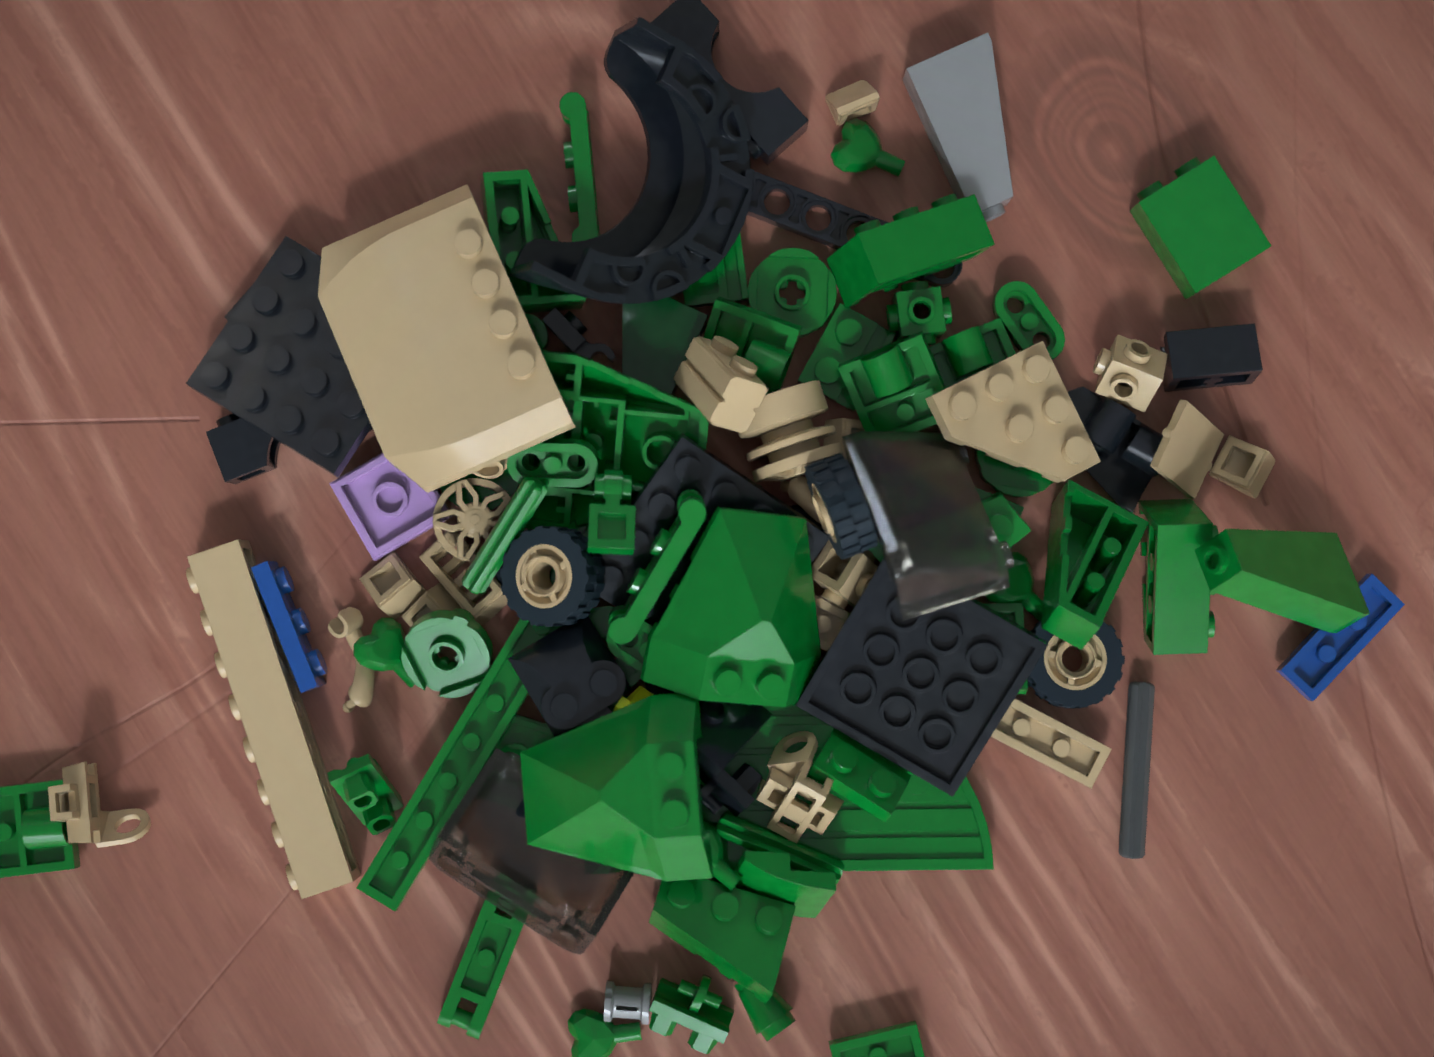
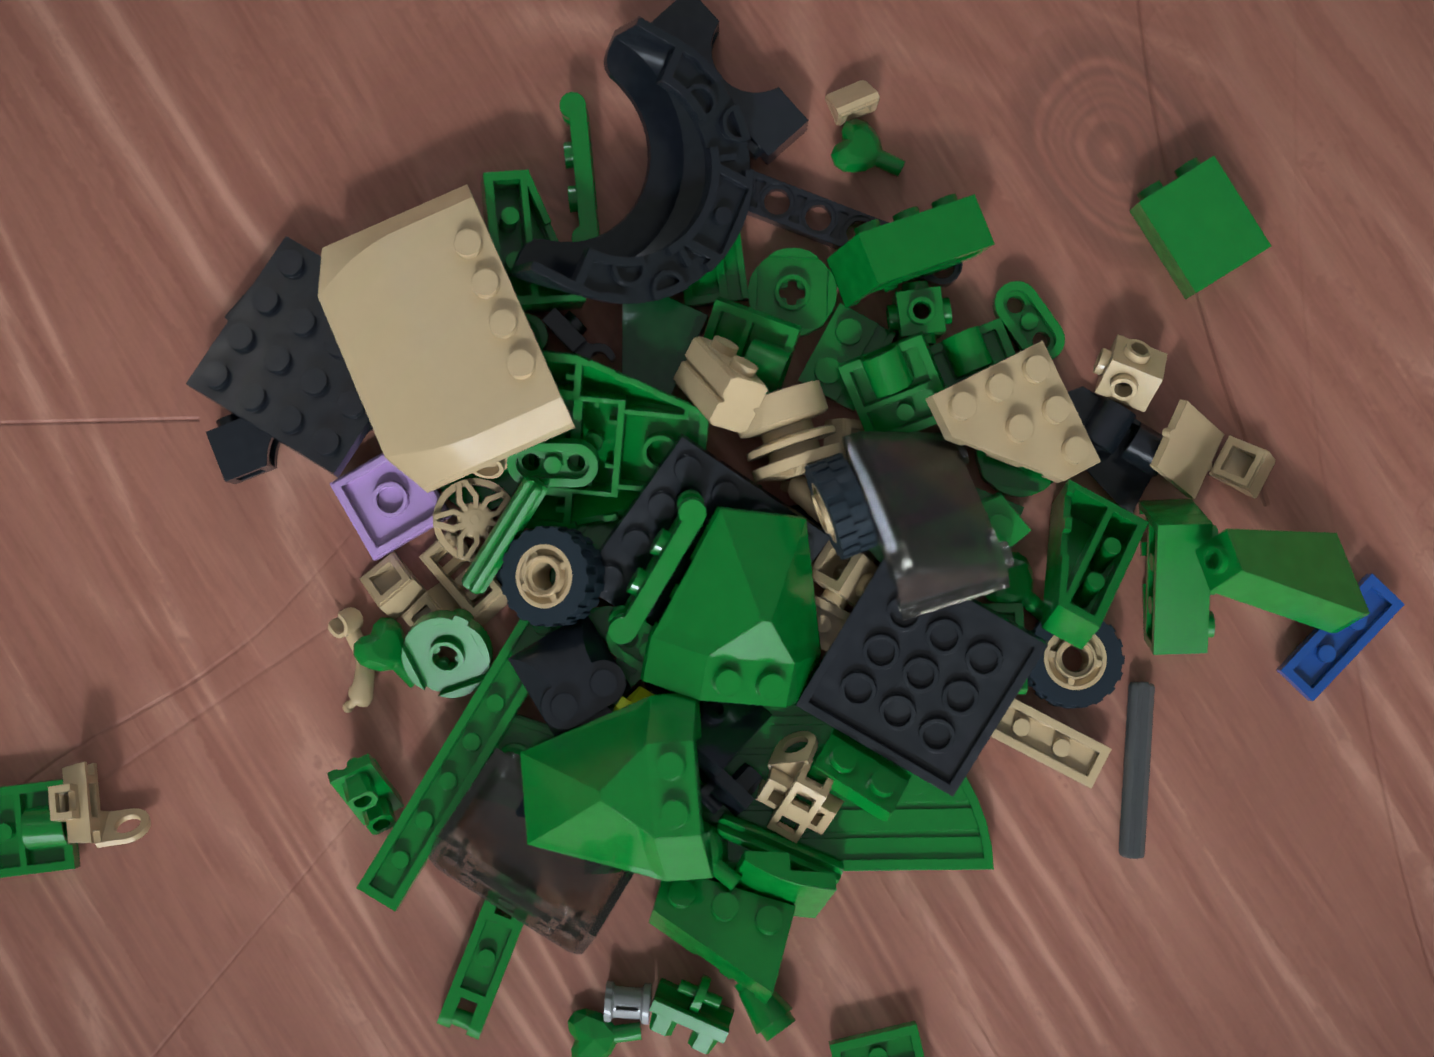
tan brick [186,539,361,899] -> none
blue plate [251,561,328,693] -> none
green plate [587,469,636,555] -> none
light grey slope [903,32,1013,222] -> none
black hinge [1160,323,1263,392] -> none

